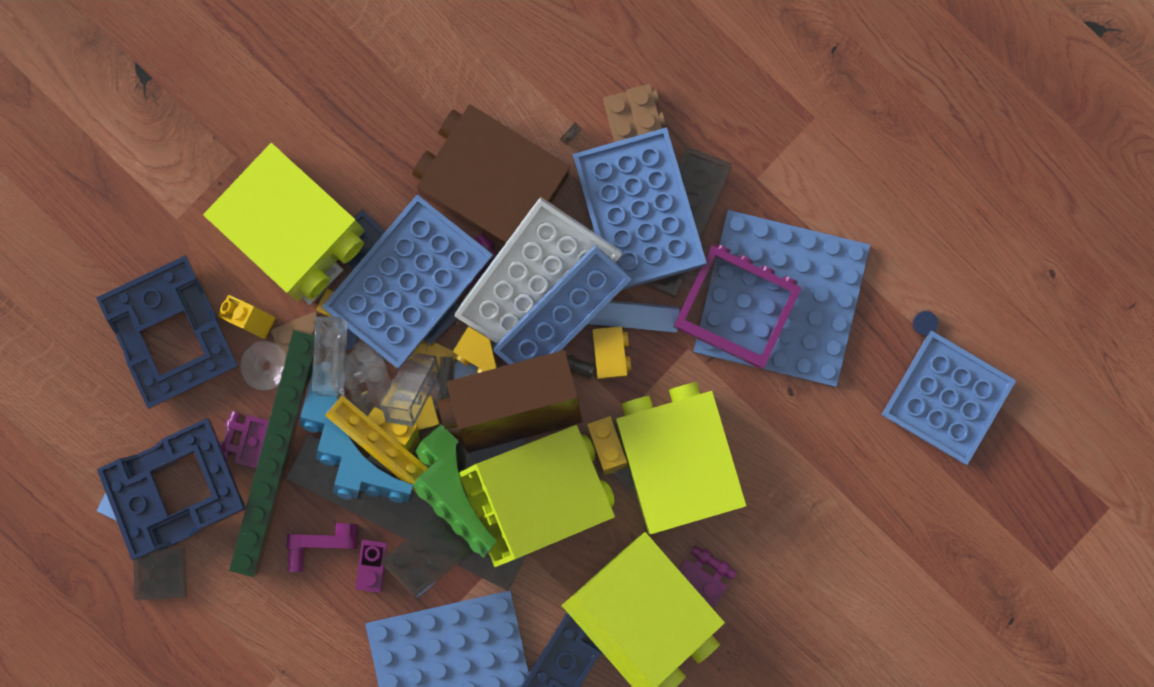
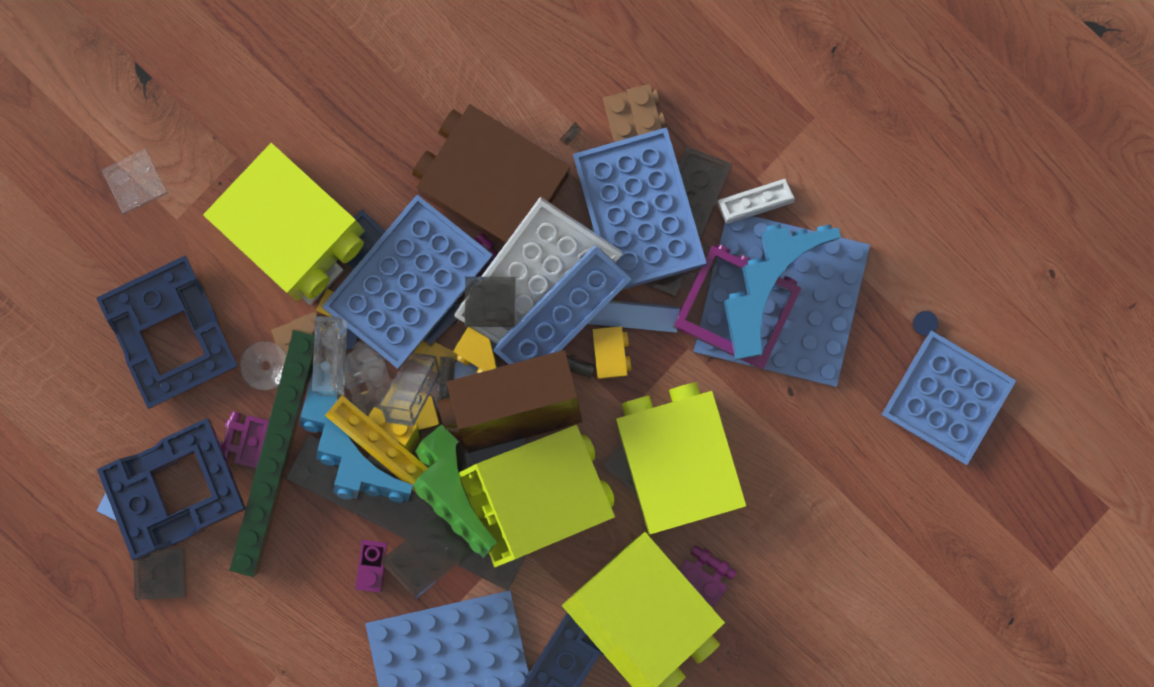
yellow slope [217,295,276,339] -> none
magenta beam [286,523,358,572] -> none
yellow brick [587,416,628,475] -> none
none -> clear plate [101,149,168,215]
none -> clear smoke plate [465,276,516,327]
none -> white tile [717,179,795,224]
none -> dark azure arch [724,224,841,360]

